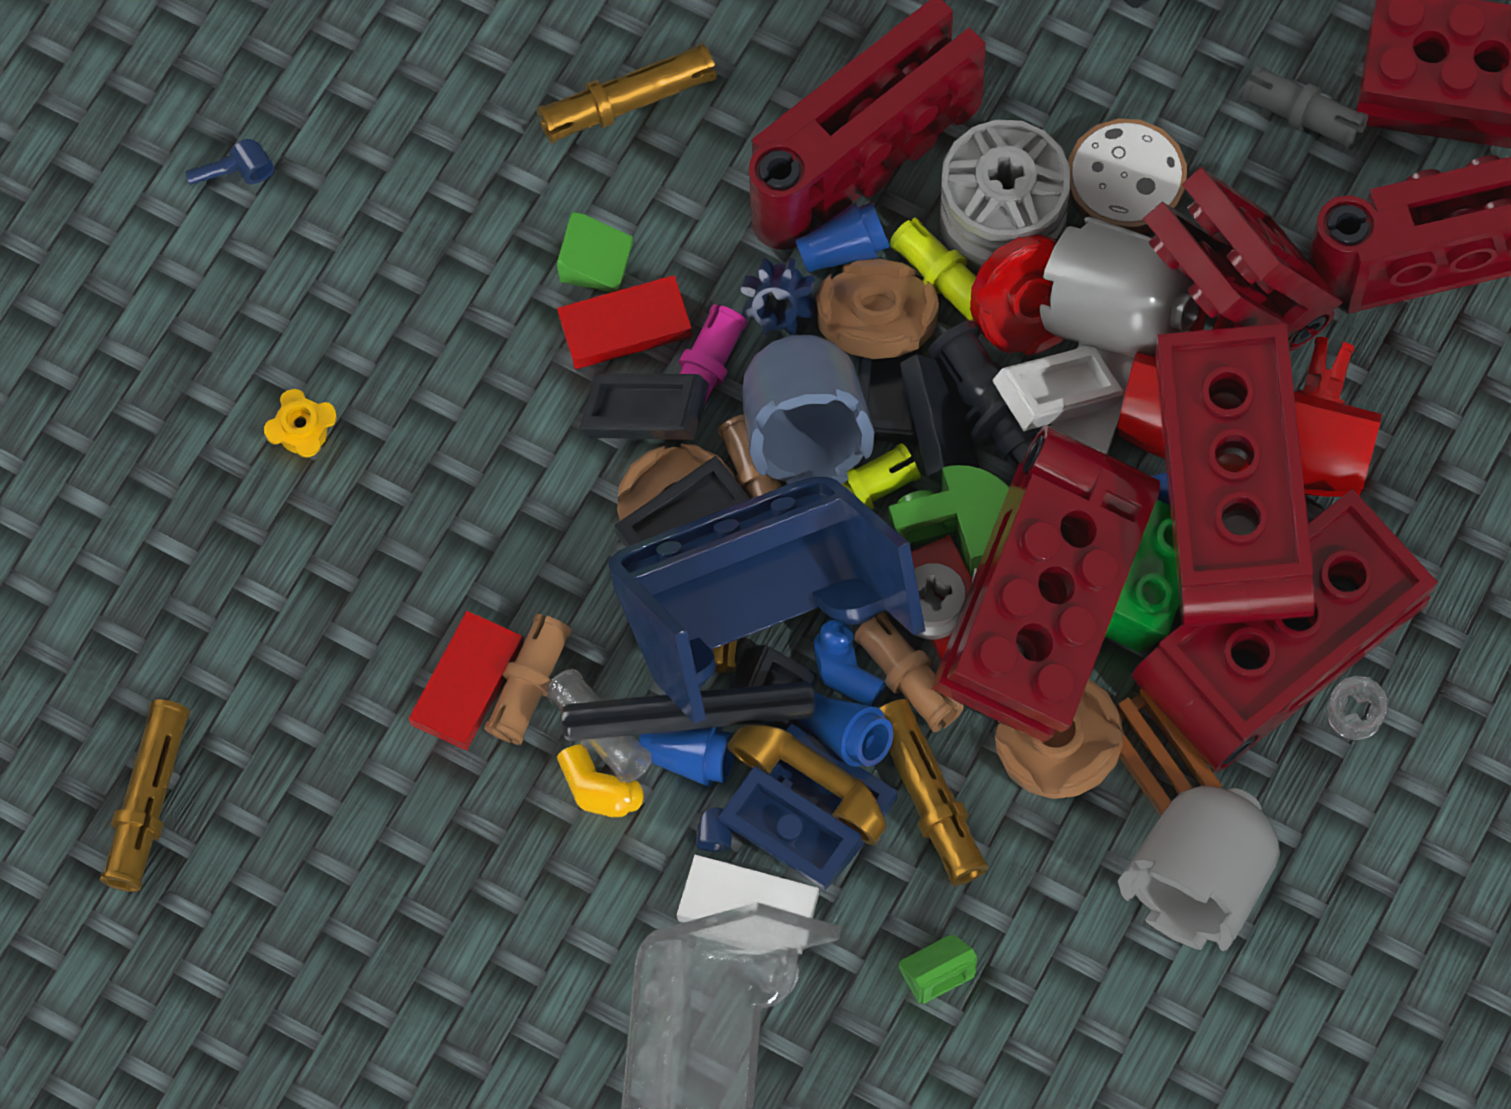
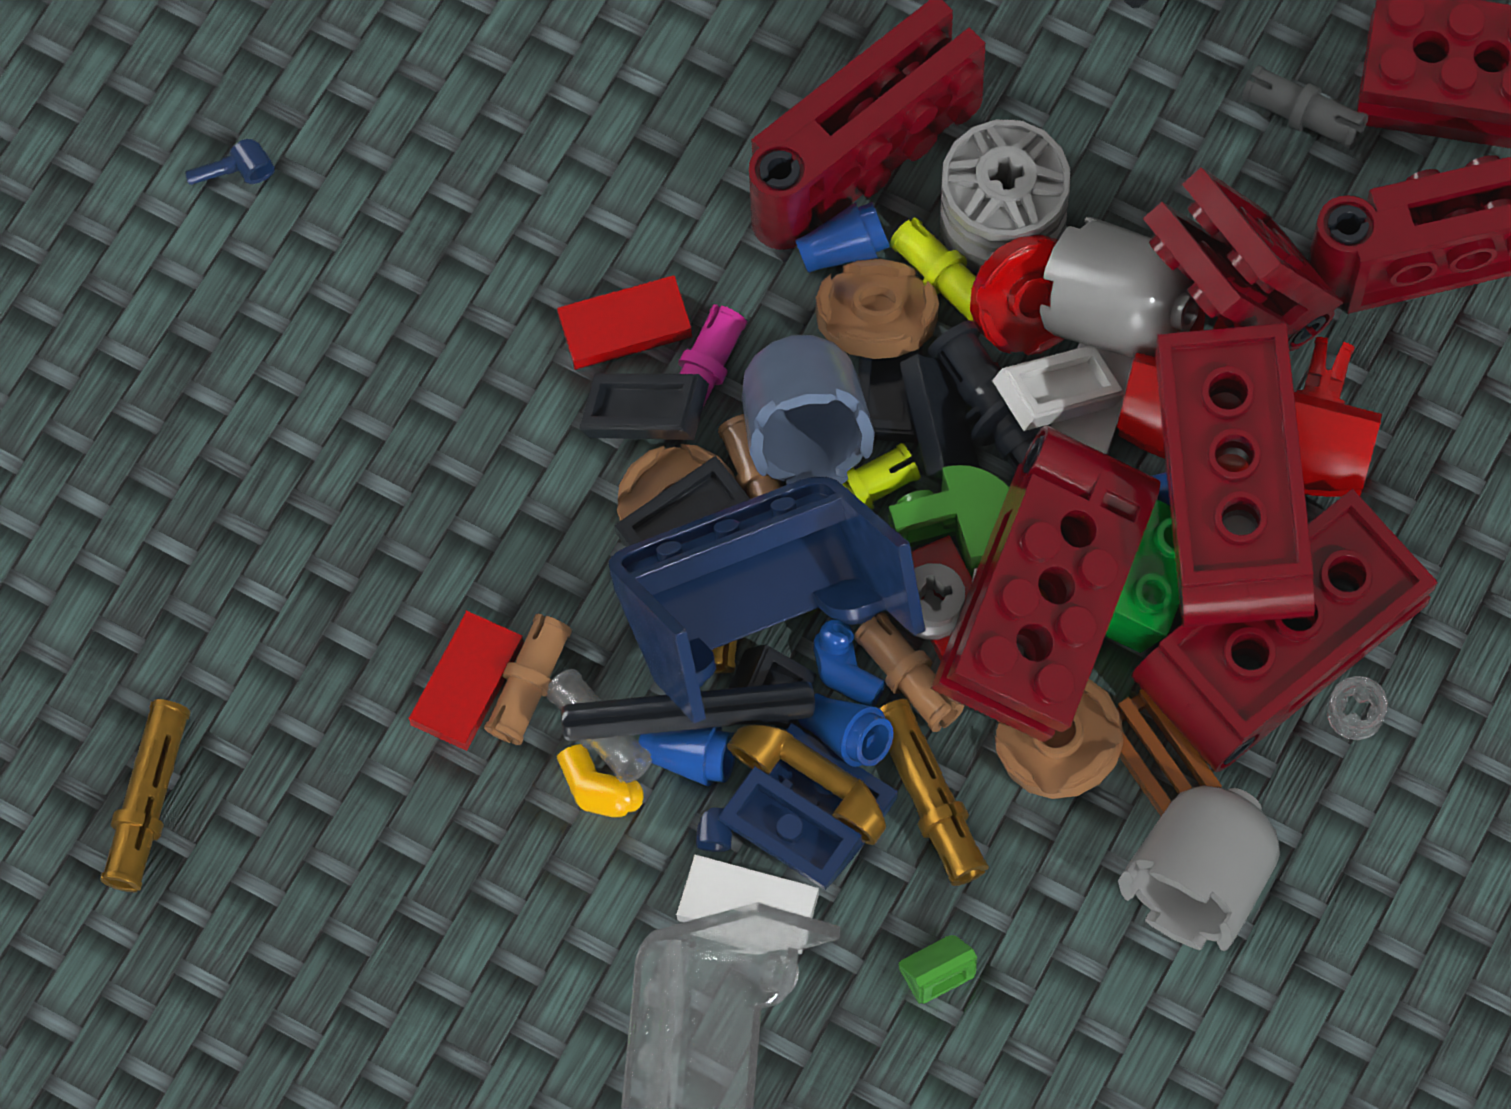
yellow plate [264,389,337,457] -> none
pearl gold pin [537,43,717,144] -> none
bright green slope [557,212,634,293] -> none
dark blue gear [740,258,816,335] -> none
white tile [1068,119,1187,234] -> none

